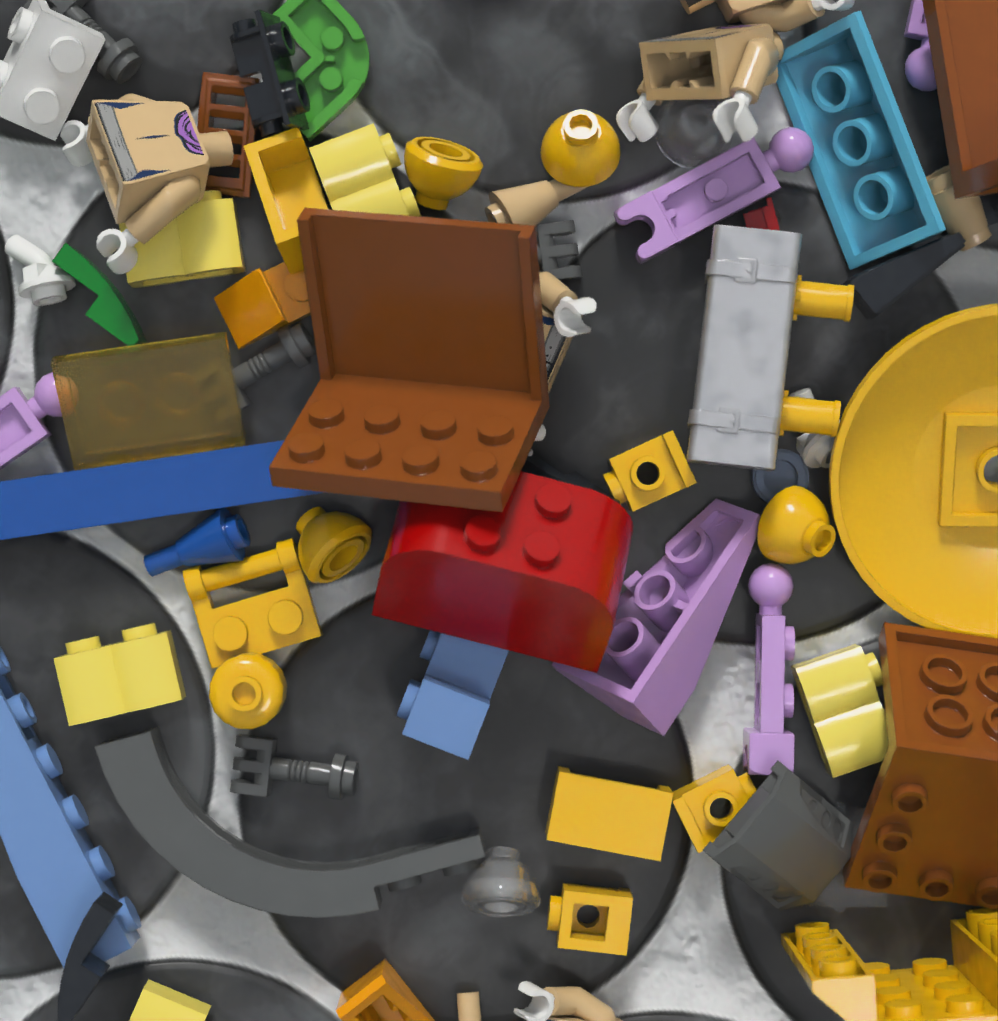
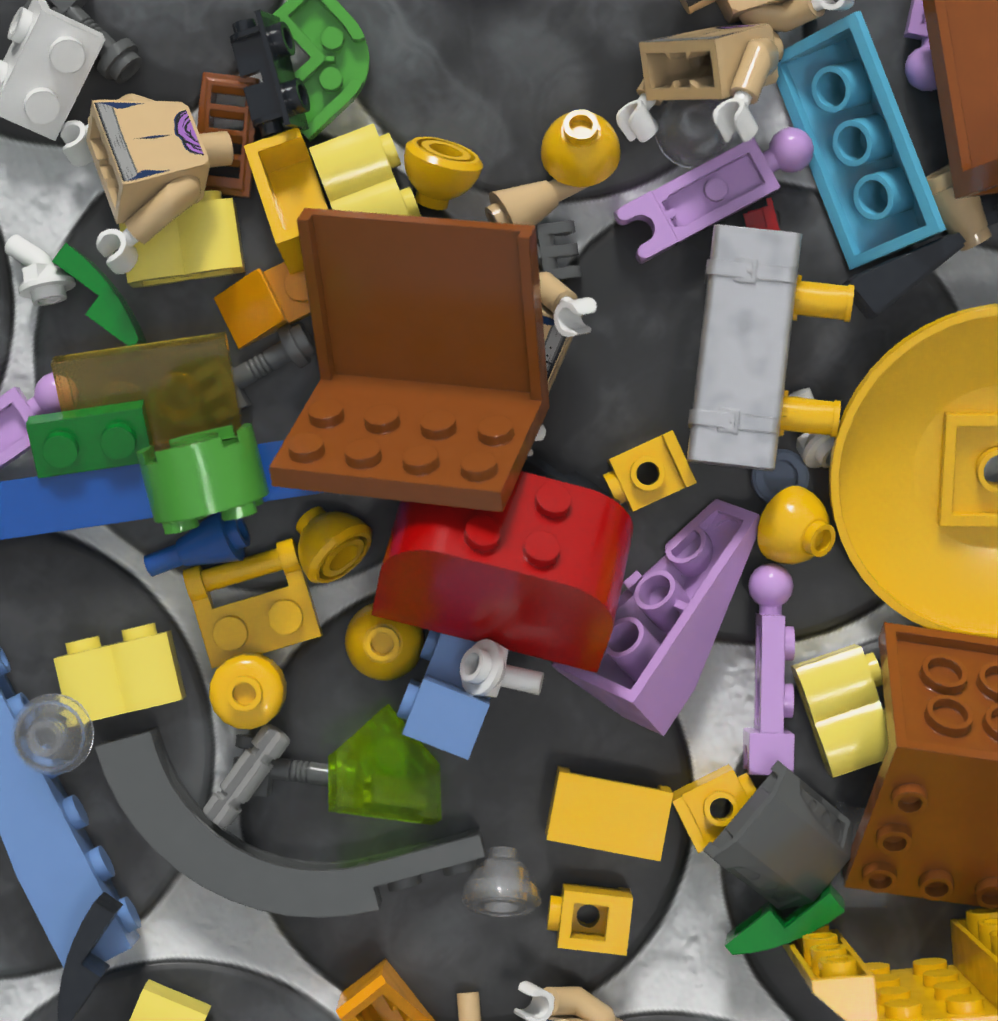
none -> clear brick [11,694,94,775]
none -> green plate [26,400,153,478]
none -> bright green brick [136,423,270,534]
none -> light grey axle [203,724,290,828]
none -> clear neon green plate [328,704,442,825]
none -> yellow brick [345,603,424,681]
none -> white plate [460,639,544,698]
none -> green slope [725,883,845,955]

